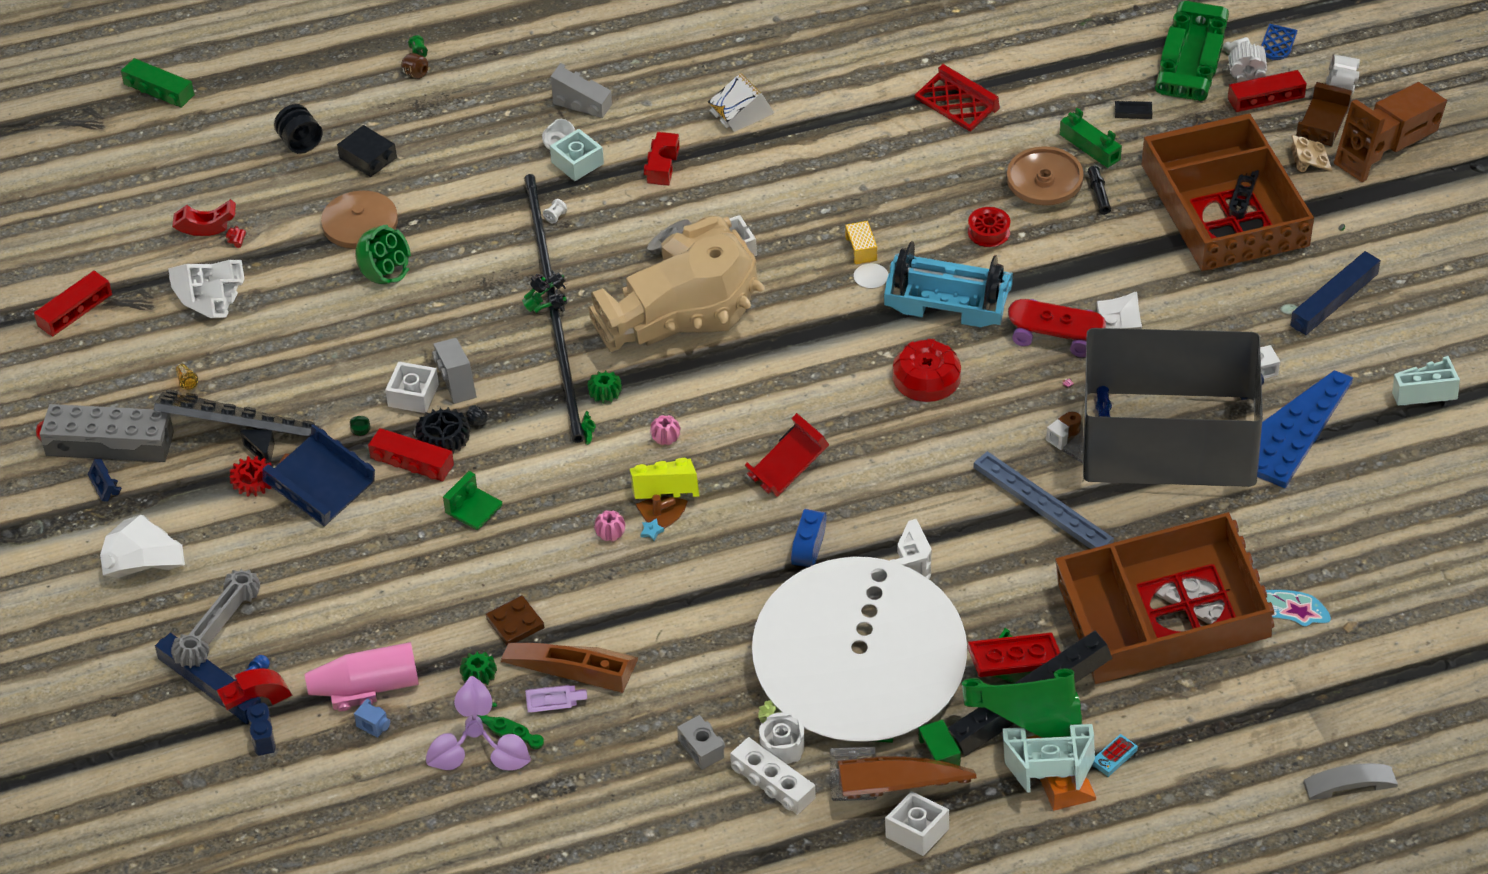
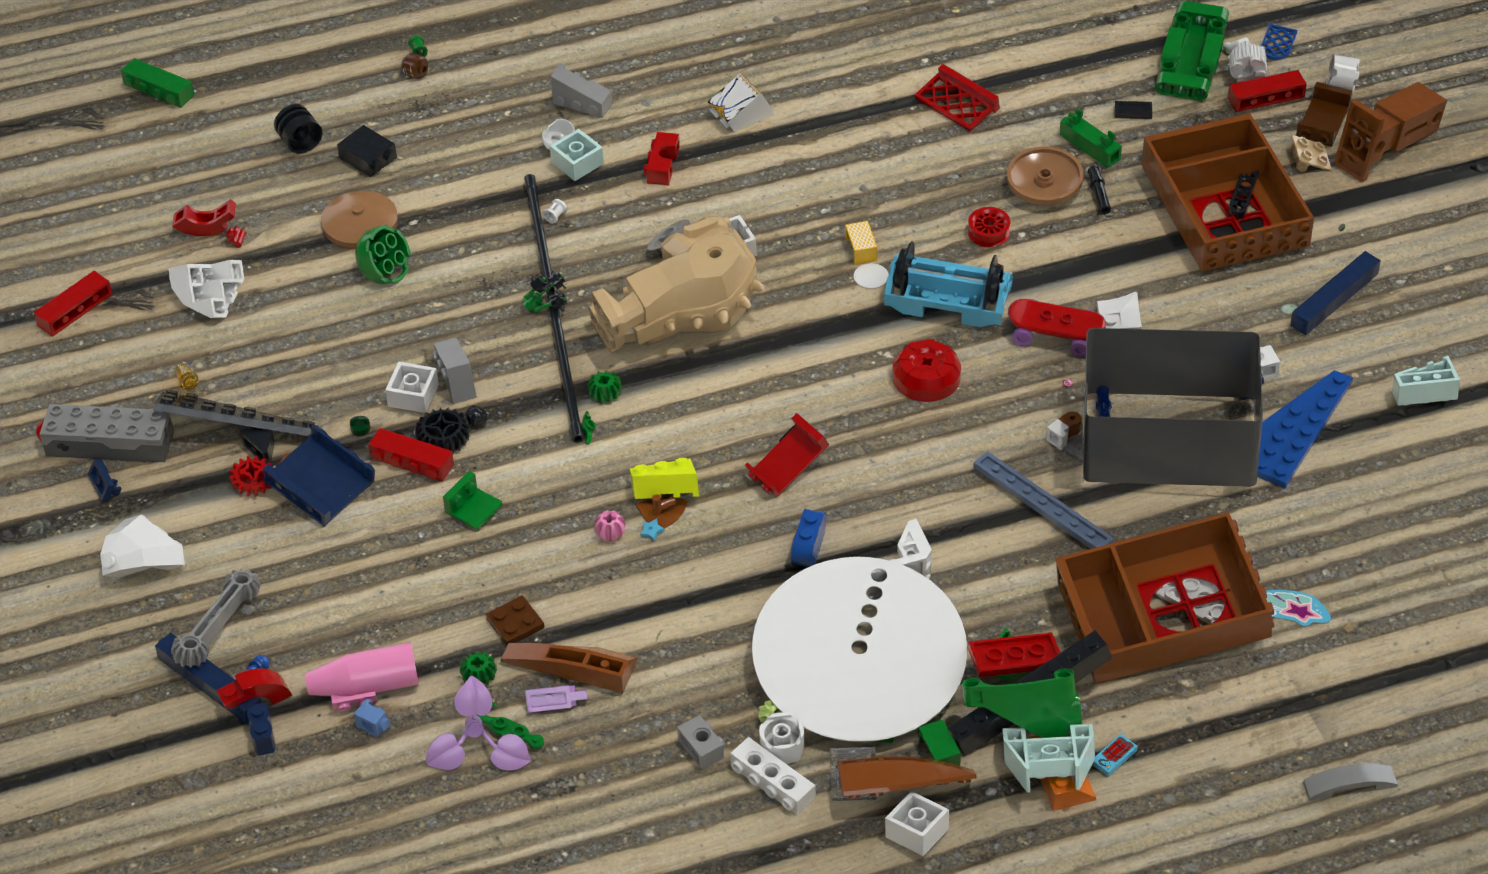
bright pink piece [650,415,681,445] -> none

